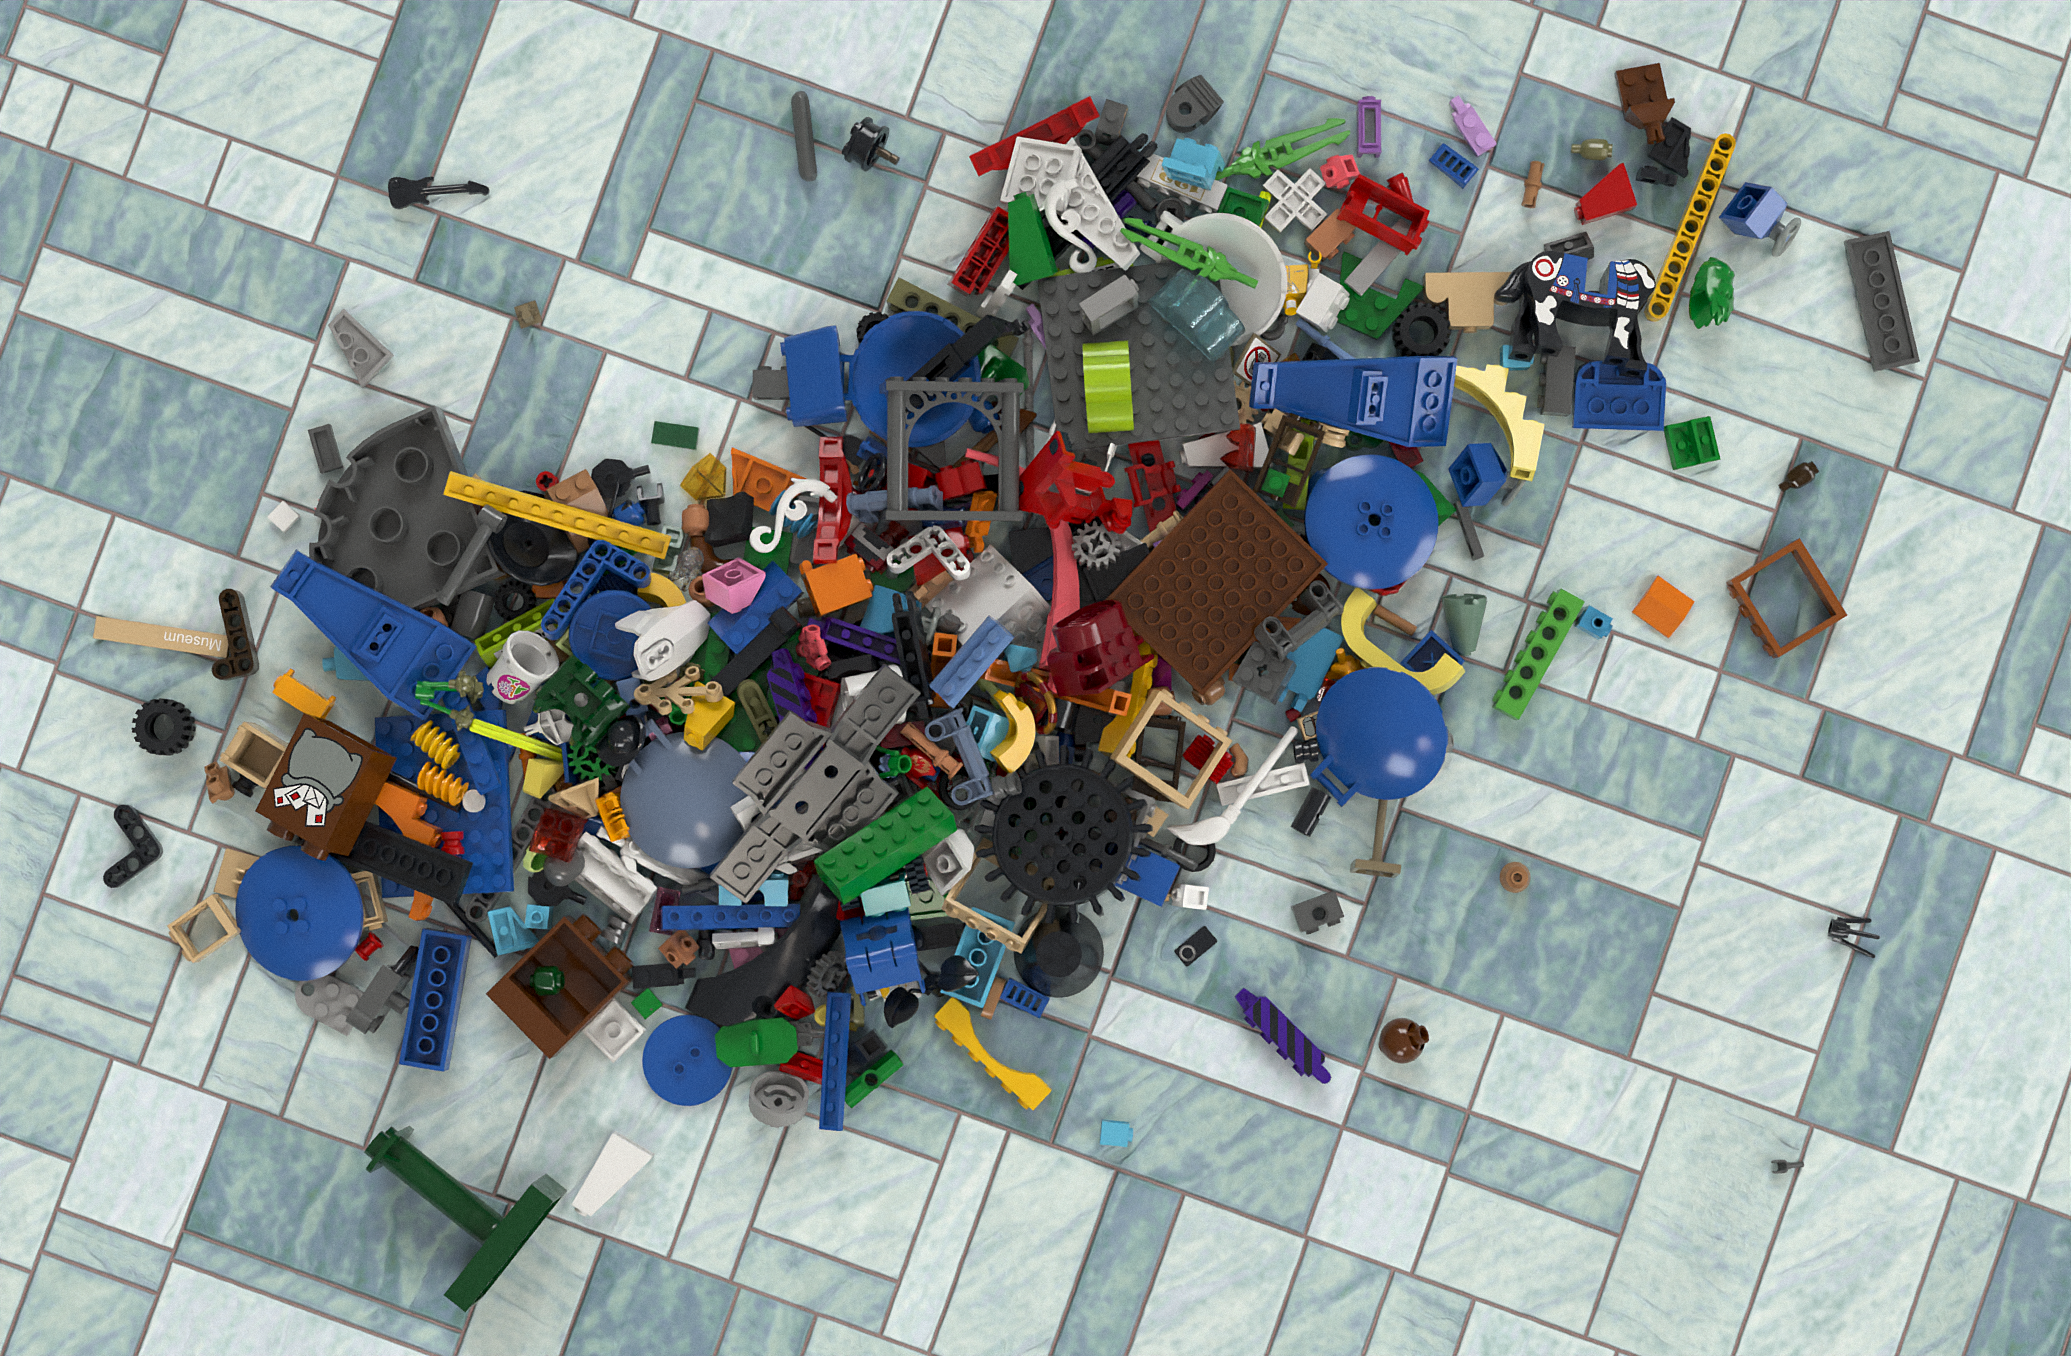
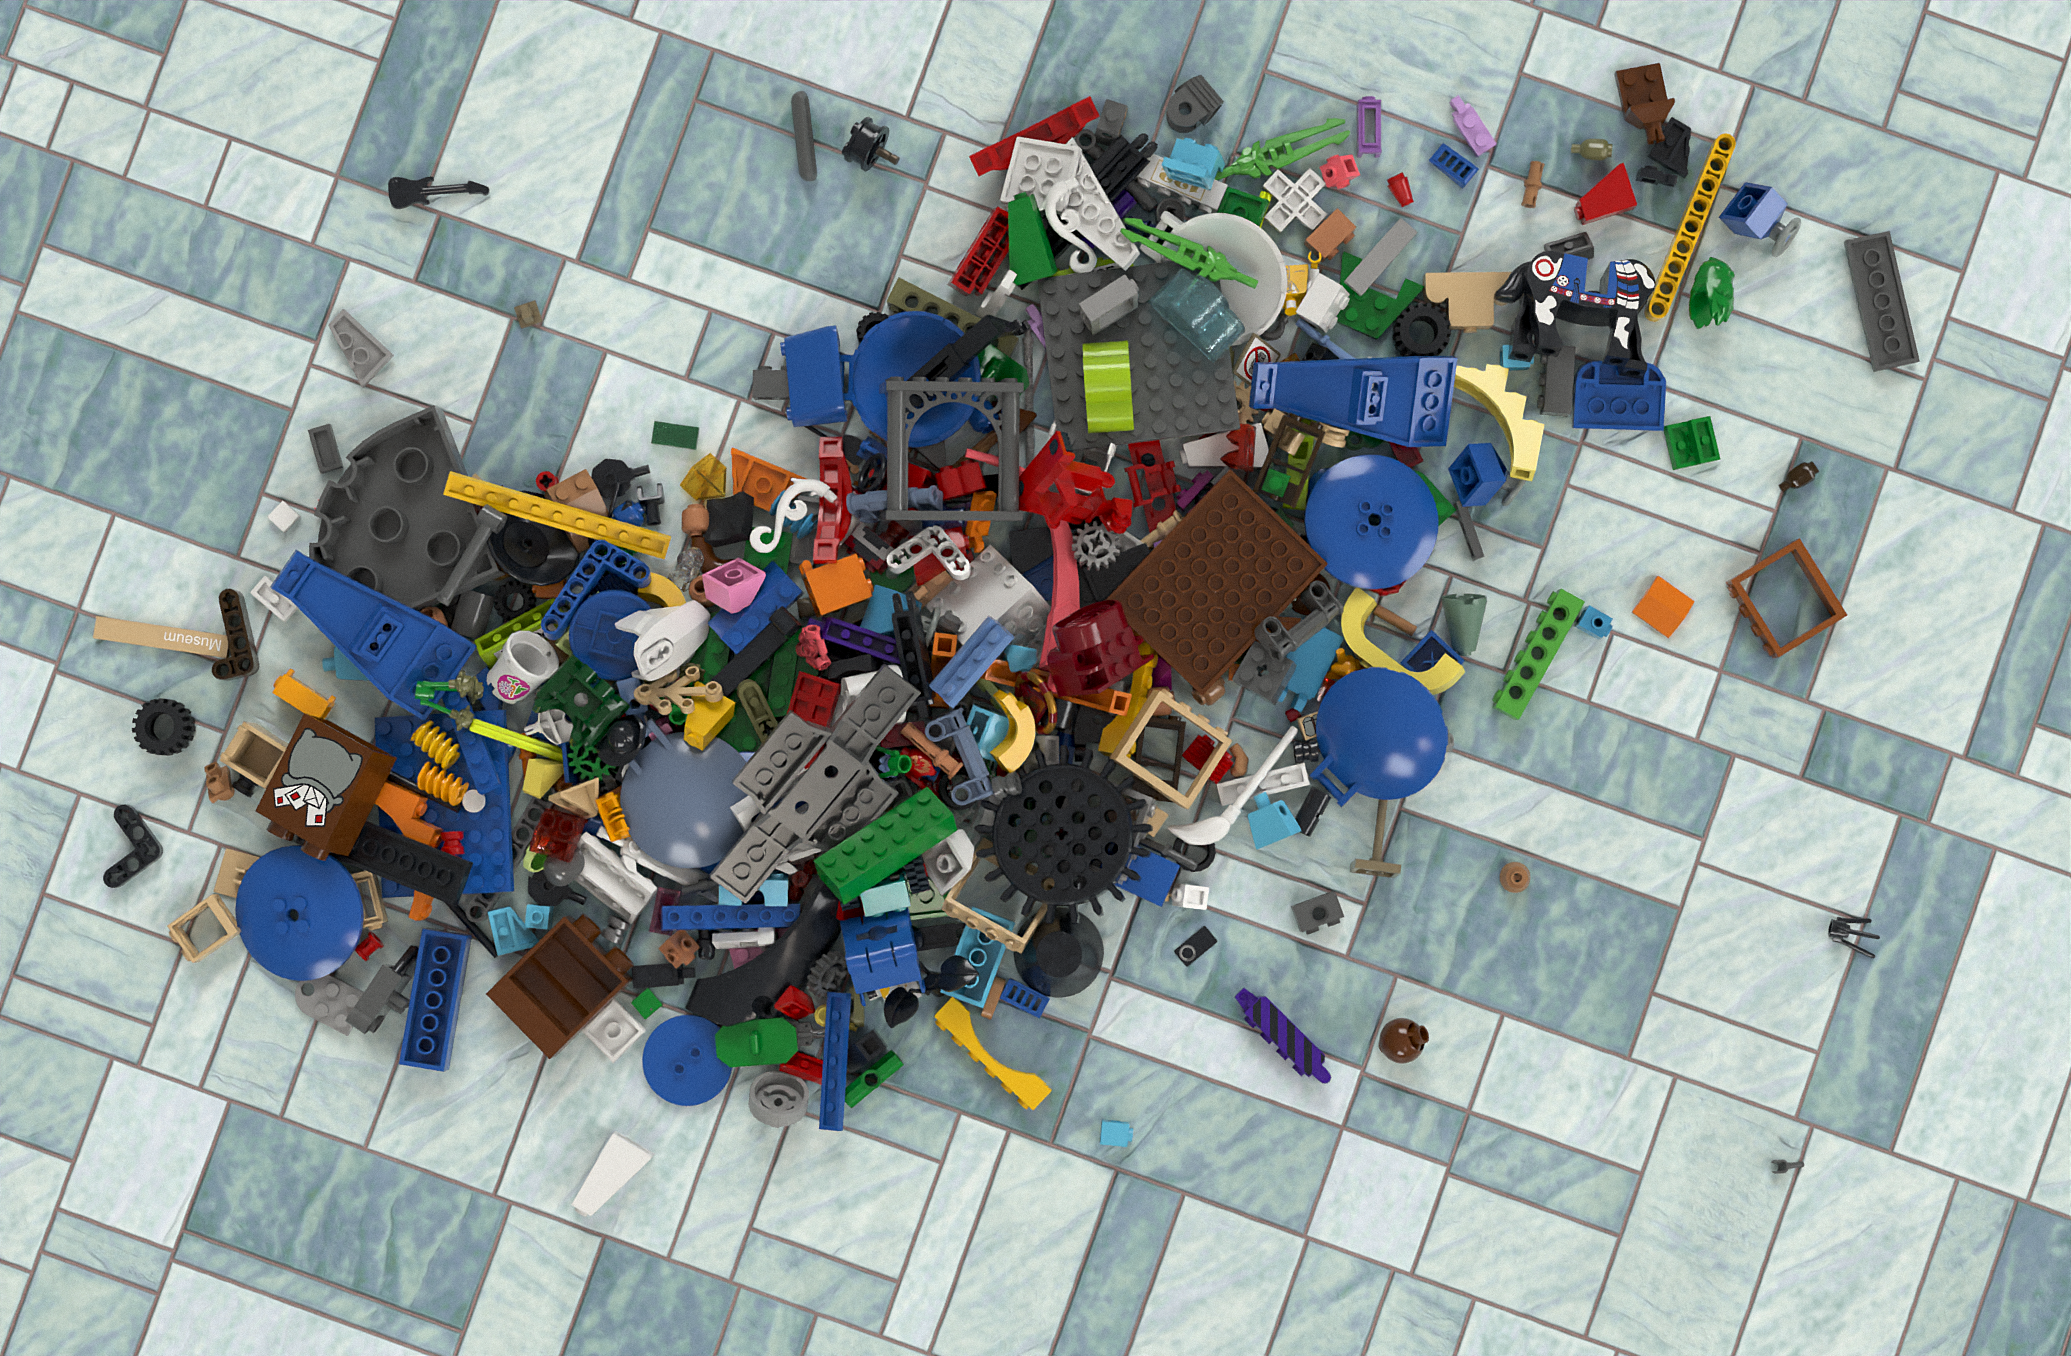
dark green piece [364,1126,567,1312] -> none
dark green head [530,966,565,996] -> none
sand green slope [653,524,685,576] -> none
dark purple hinge [767,648,823,770] -> none
red door [1336,174,1430,256] -> none
none -> white plate [250,576,298,622]
none -> medium azure torso [1248,792,1301,849]

